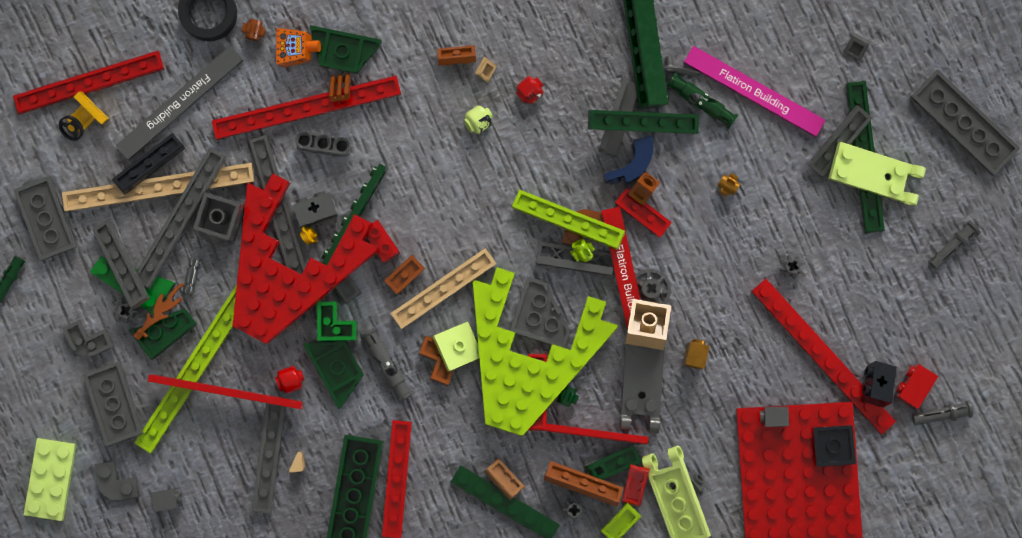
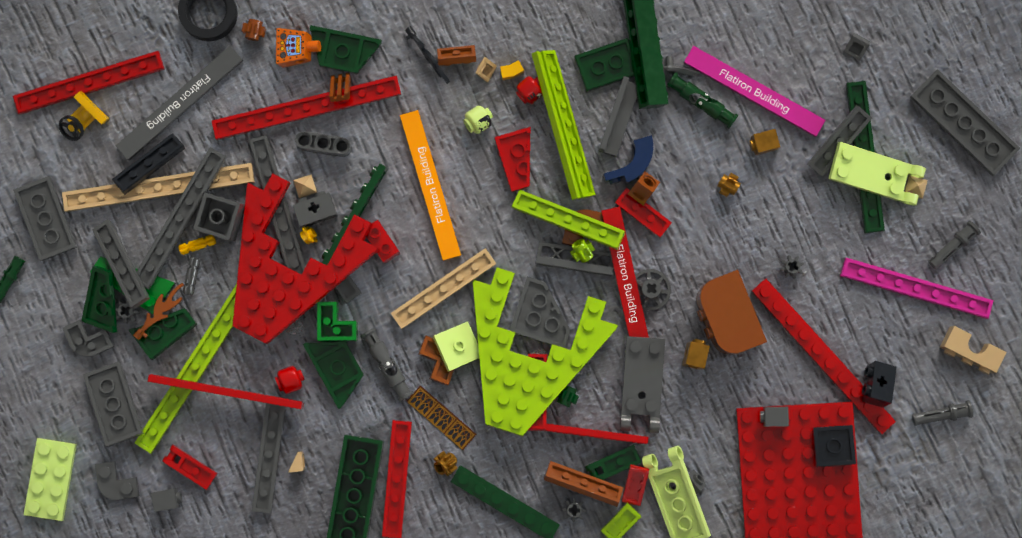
dark orange plate [384,255,425,295] -> none
medium nougat plate [484,458,525,500] -> none
dark green plate [588,110,699,134] -> none
tan brick [625,299,671,350] -> none
red brick [894,364,939,409] -> none
none -> dark green wing [81,266,117,333]
none -> red plate [162,444,218,490]
none -> yellow axle [178,235,216,255]
none -> tan slope [293,175,317,198]
none -> light orange tile [400,110,461,261]
none -> black piece [405,26,450,84]
none -> sticker [407,385,477,450]
none -> pearl gold gear [434,451,457,476]
none -> red wing [494,127,531,192]
none -> yellow piece [500,60,524,80]
none -> lime plate [532,50,596,200]
none -> dark green tile [574,38,634,92]
none -> dark orange brick [696,270,767,355]
none -> pearl gold brick [749,129,780,155]
none -> dark pink tile [840,258,994,319]
none -> tan slope [904,175,928,199]
none -> tan arch [940,326,1006,375]

